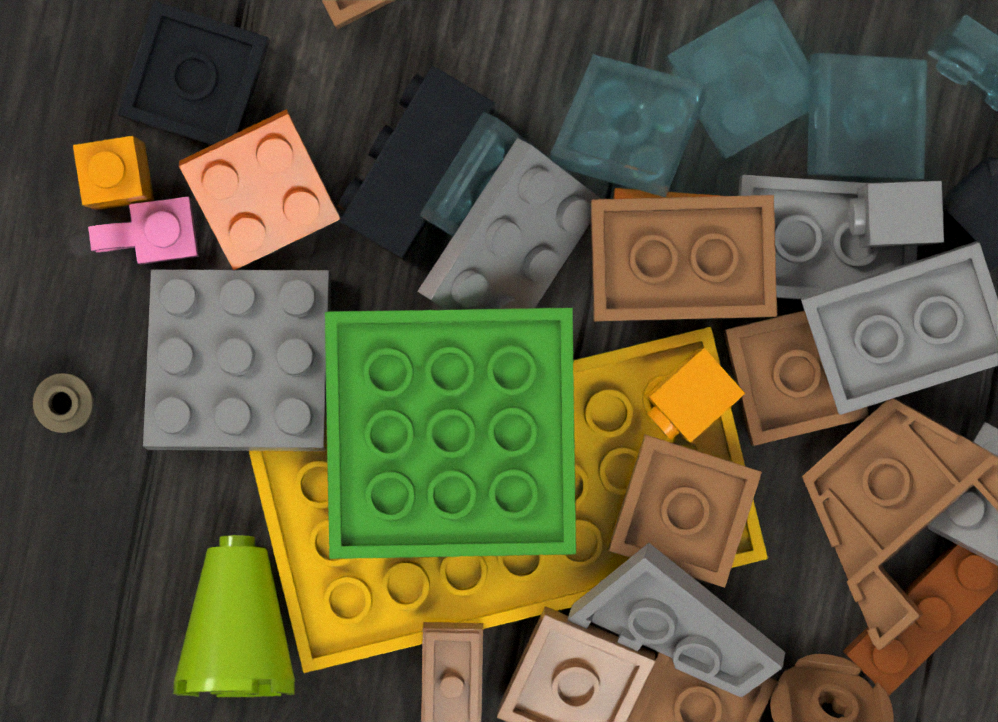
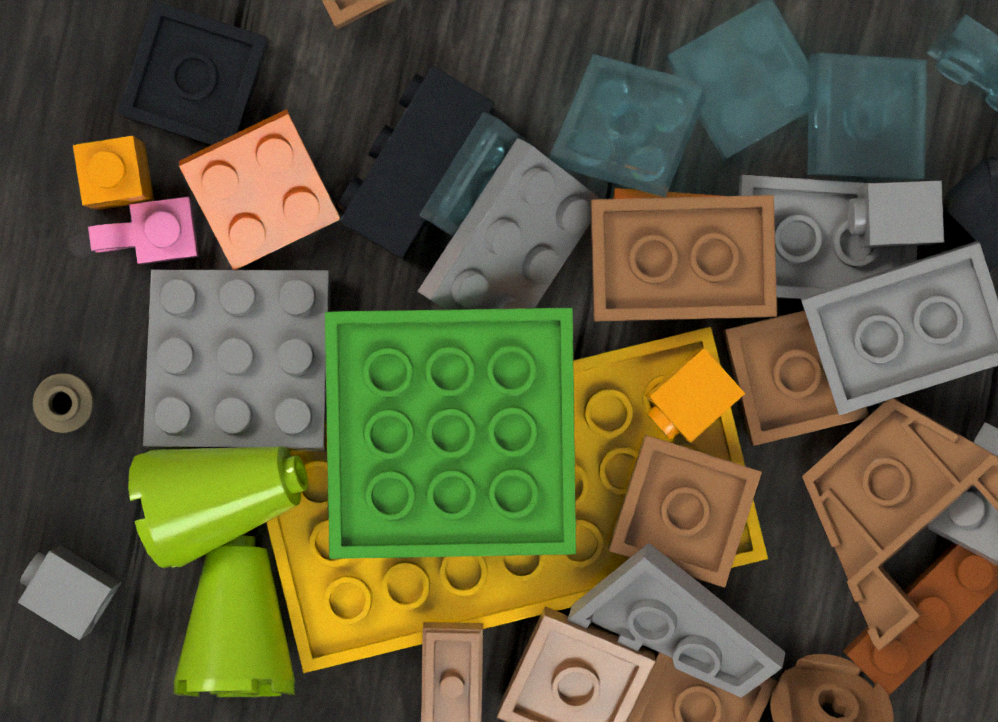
none -> light grey brick [18,545,122,640]
none -> lime cone [128,446,308,568]

